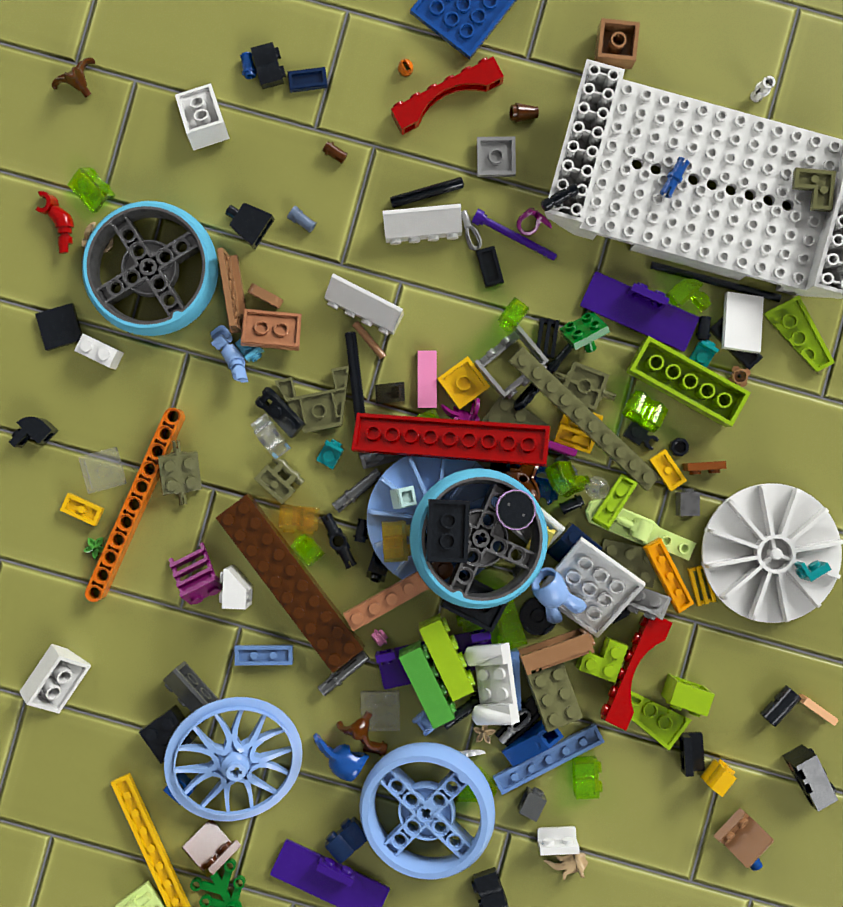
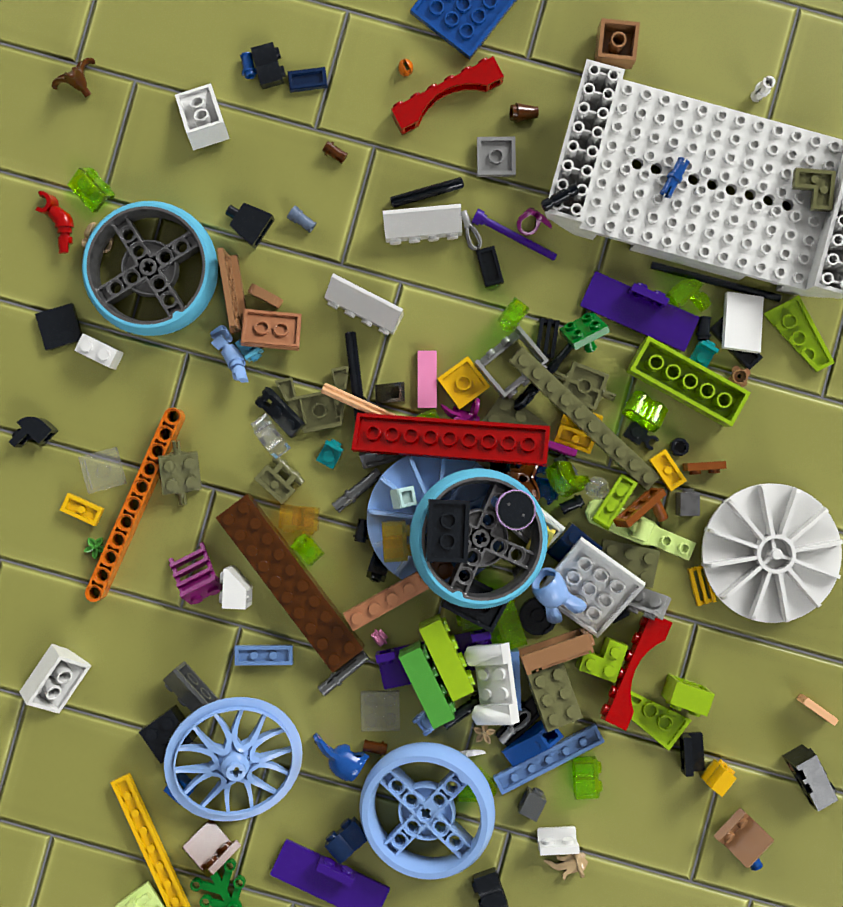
black pin [320,513,357,569] -> none
reddish brown piece [337,711,381,751] -> none
medium nougat piece [352,321,386,360] -> none
light orange tile [643,537,694,613] -> none
black pin [760,685,801,727] -> none
teal bracket [794,560,832,582] -> none
none -> light nougat axle [321,383,396,415]
none -> dark orange piece [613,488,668,528]

